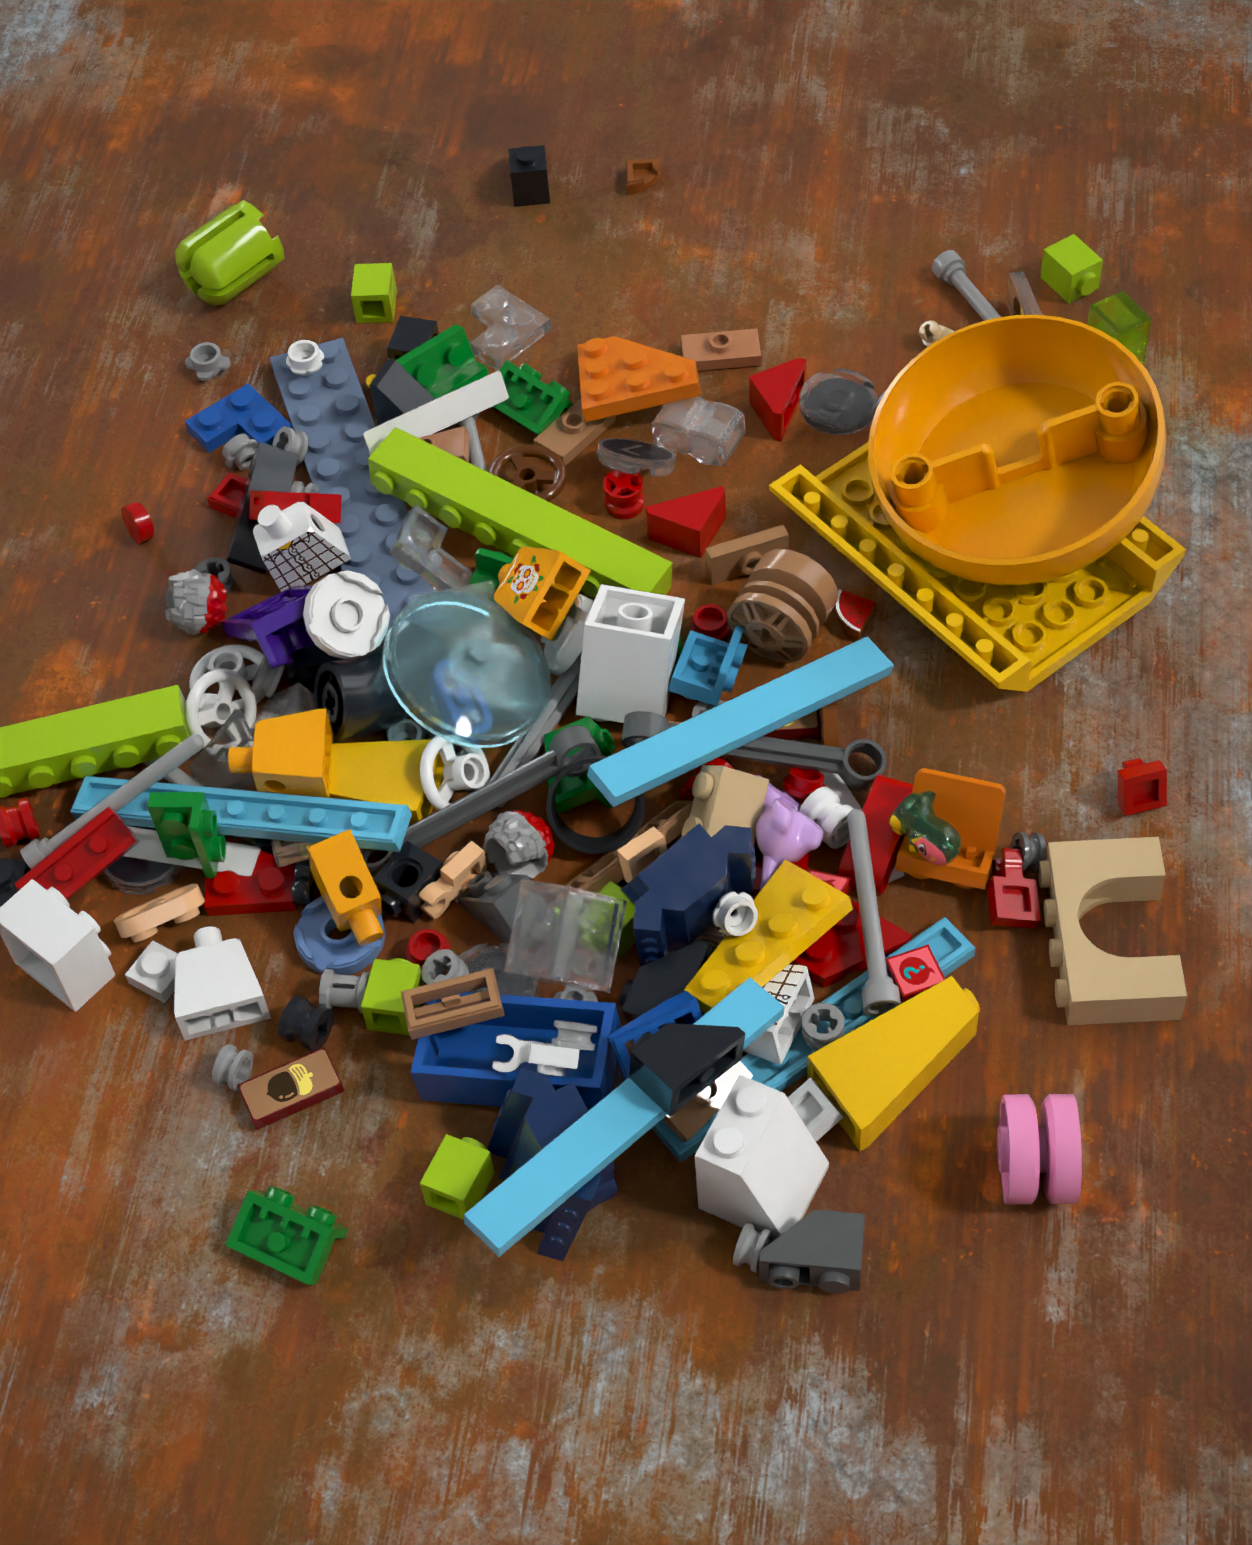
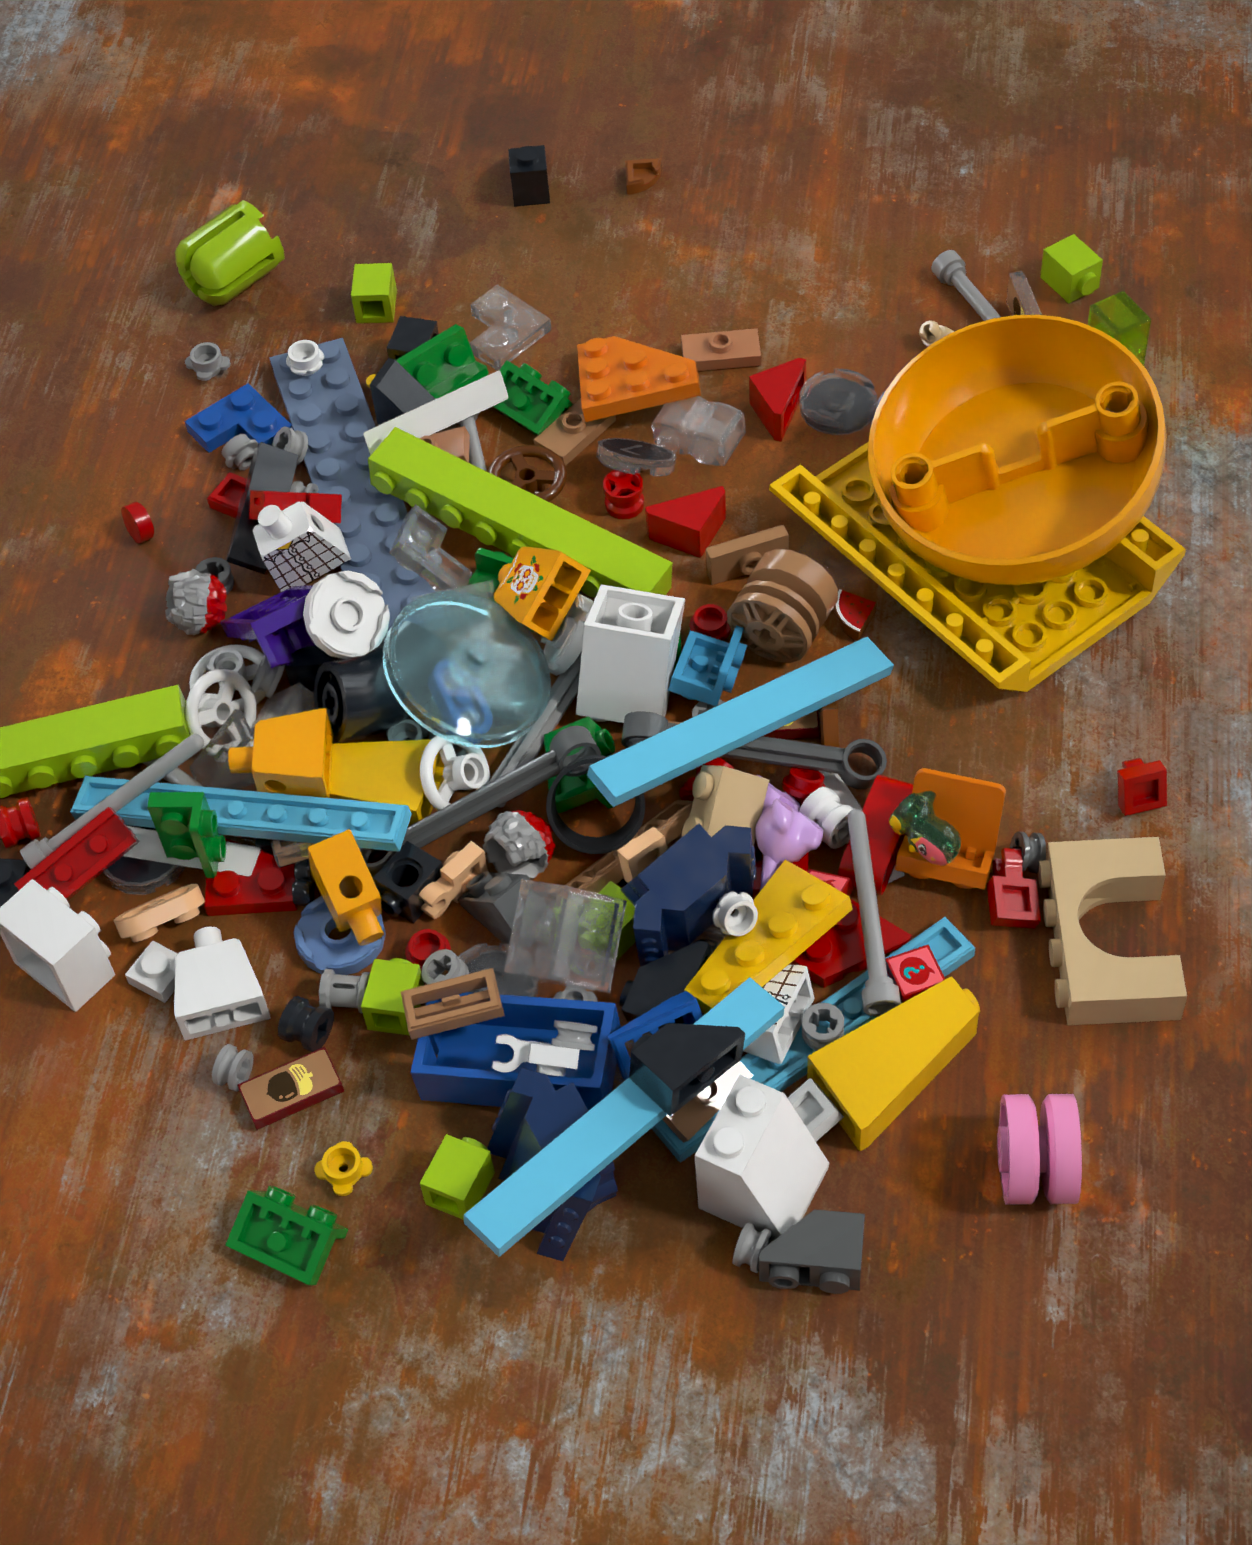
none -> yellow plate [314,1141,373,1196]

